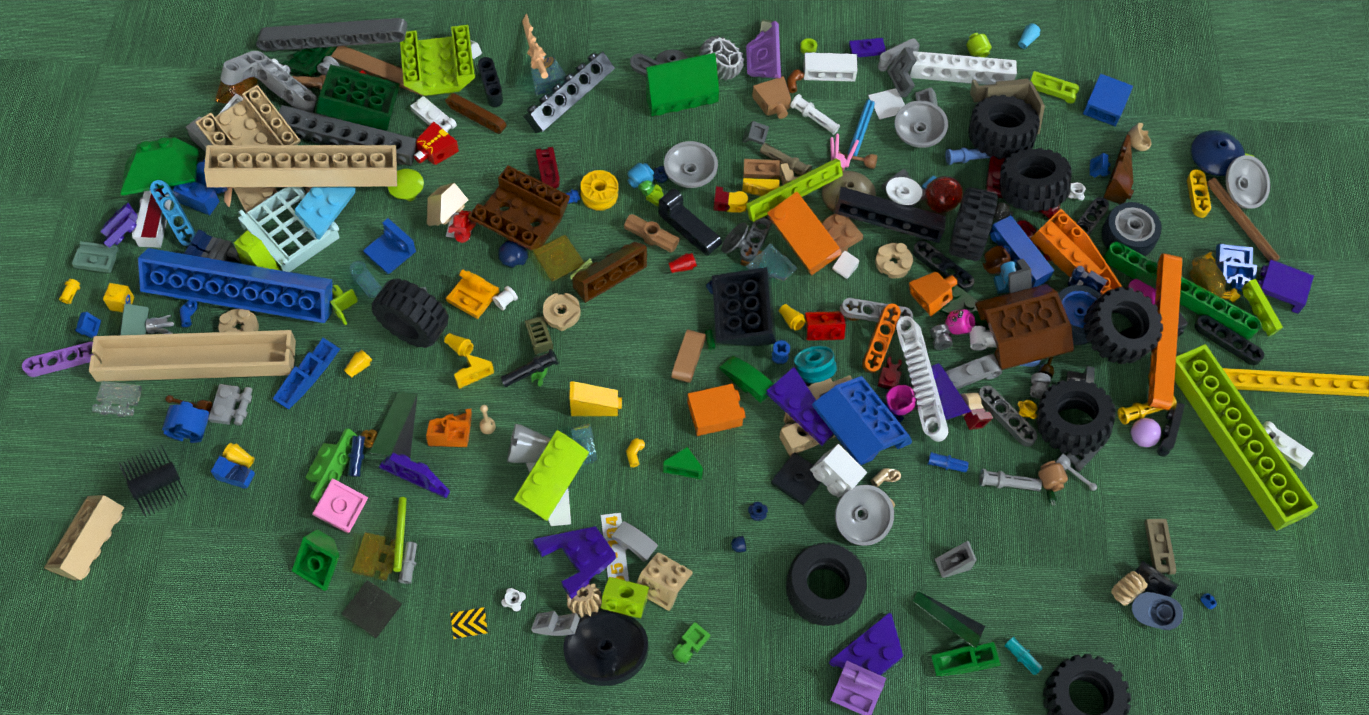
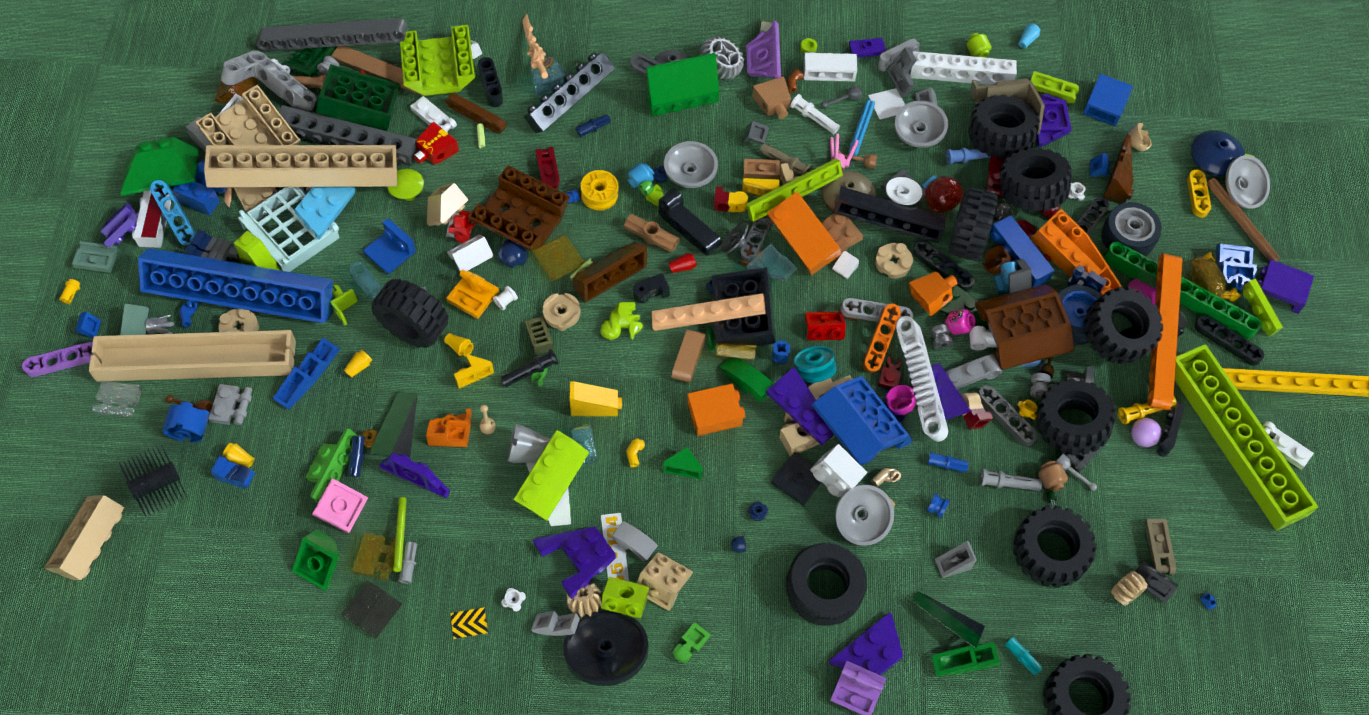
yellow brick [103,283,135,313] -> none
yellow cone [779,304,806,330] -> none
sand blue piece [1132,592,1183,630] -> none
none -> white panel [447,235,493,272]
none -> yellowish green piece [477,123,485,149]
none -> dark blue axle [576,114,611,137]
none -> lime animal [600,302,643,340]
none -> black leg [633,273,670,303]
none -> light nougat plate [652,293,766,331]
none -> clear yellow plate [716,343,756,360]
none -> dark grey hinge [821,85,862,108]
none -> blue wheel [927,493,950,518]
none -> black tyre [1013,506,1097,588]
none -> dark purple wing [1036,94,1072,147]

